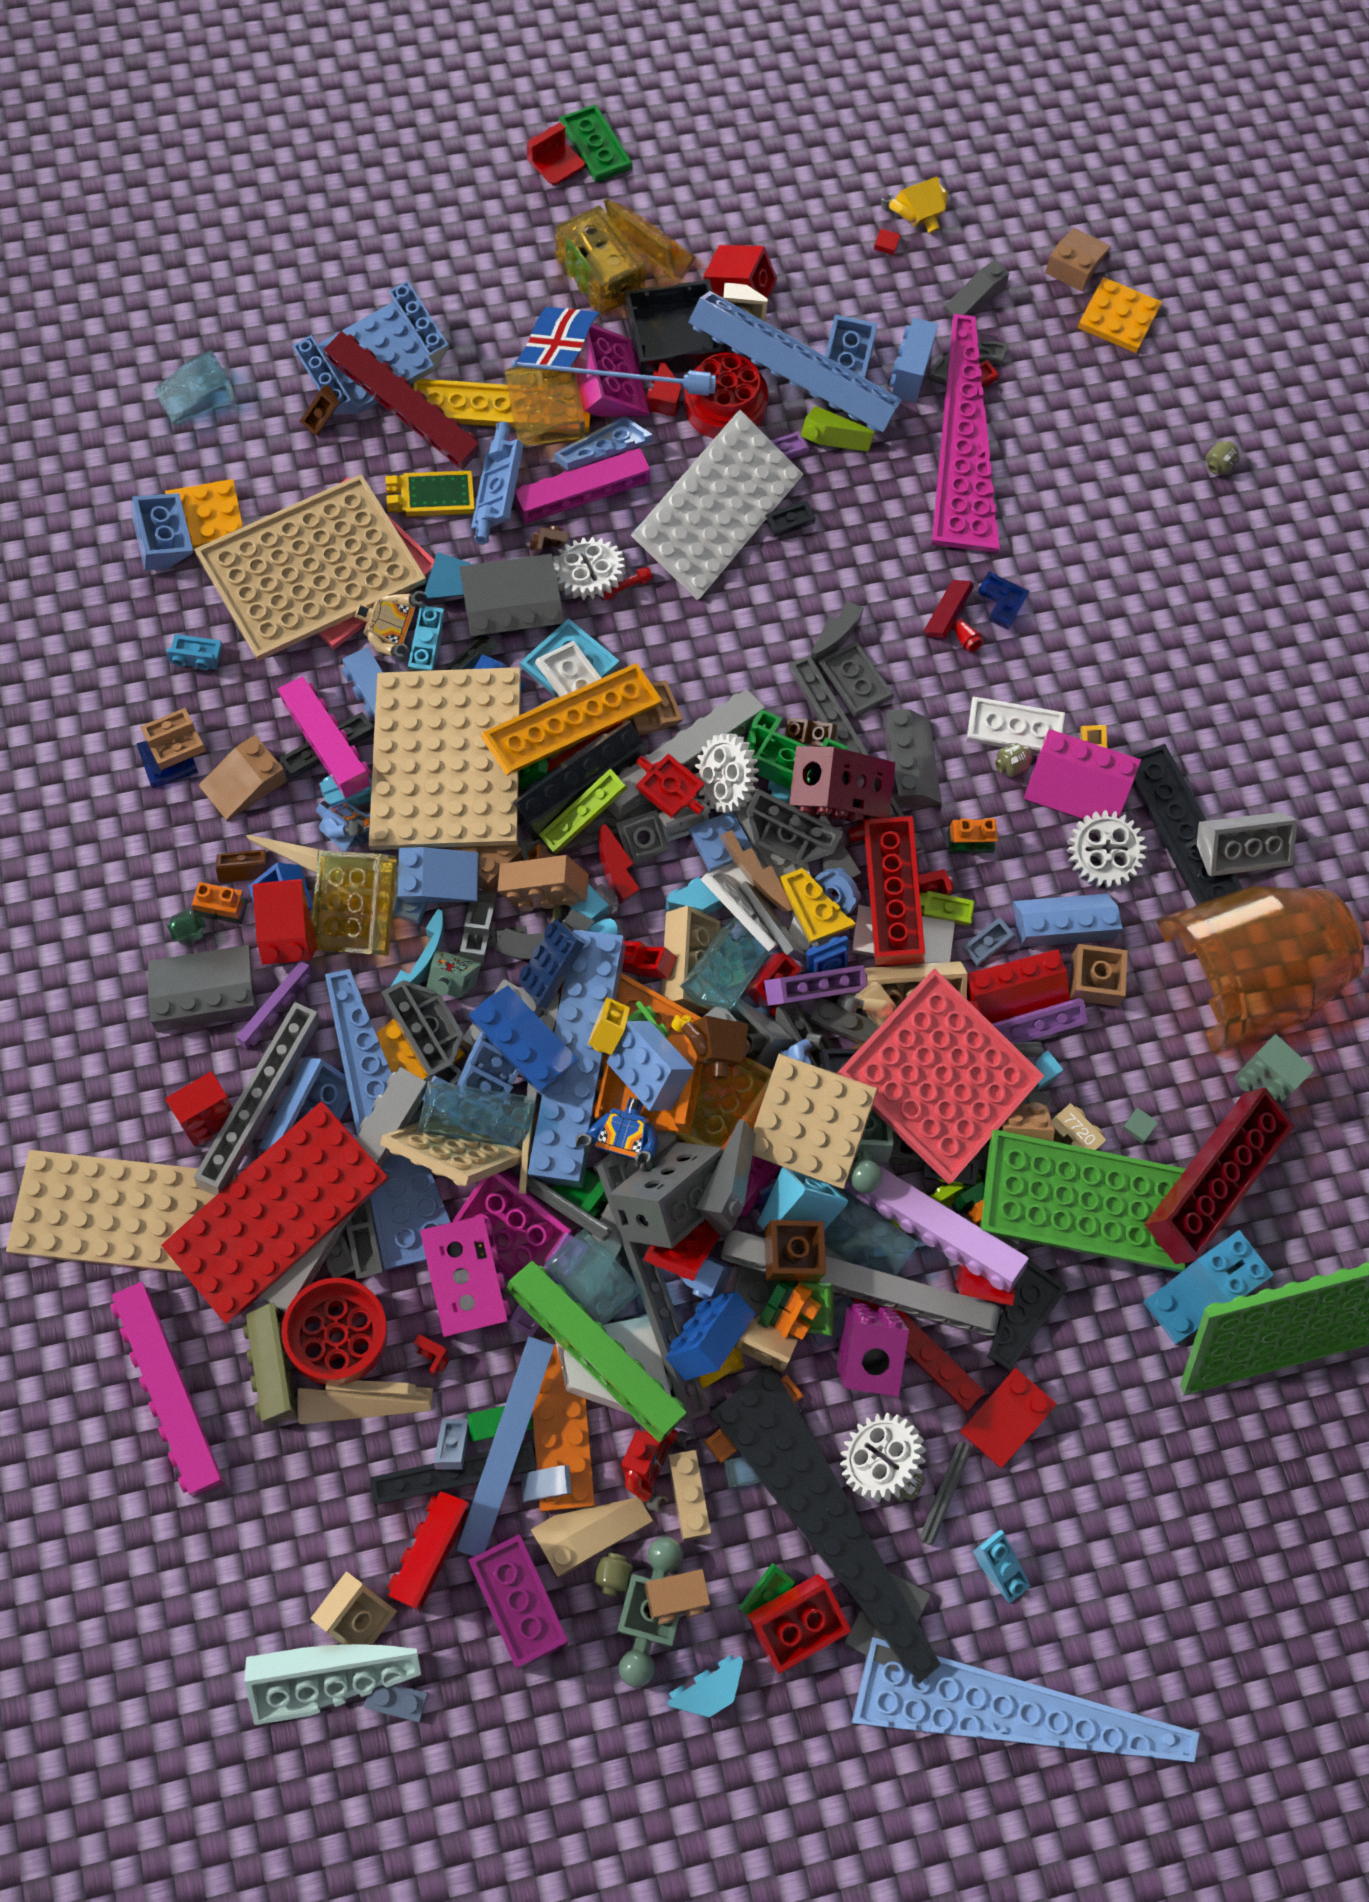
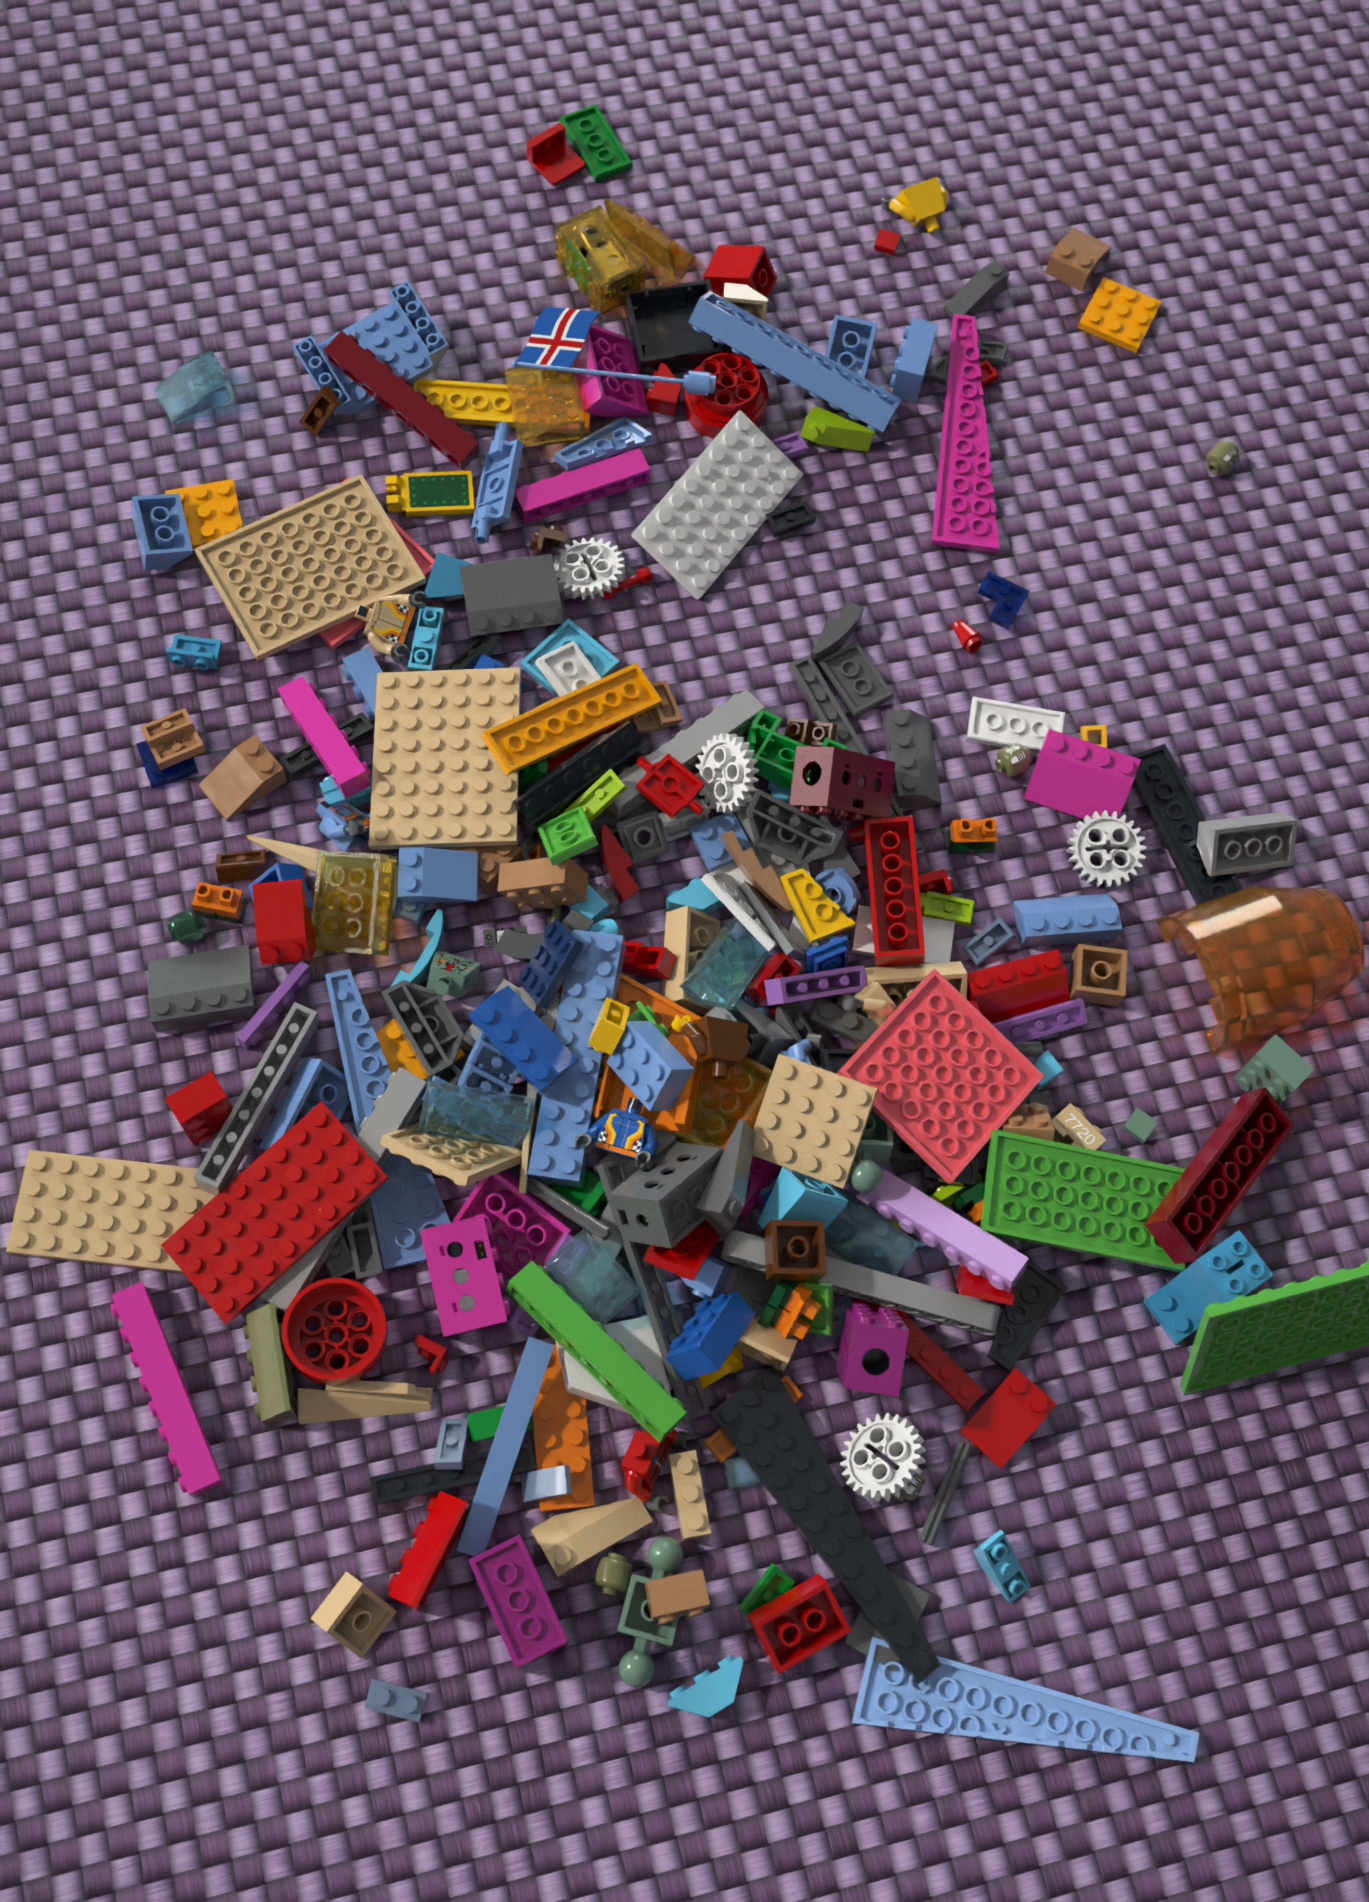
light aqua wedge [244,1644,421,1725] -> none
dark grey slope [460,891,497,968] -> none
dark red tile [923,580,974,638] -> none
none -> bright green tile [537,806,599,866]

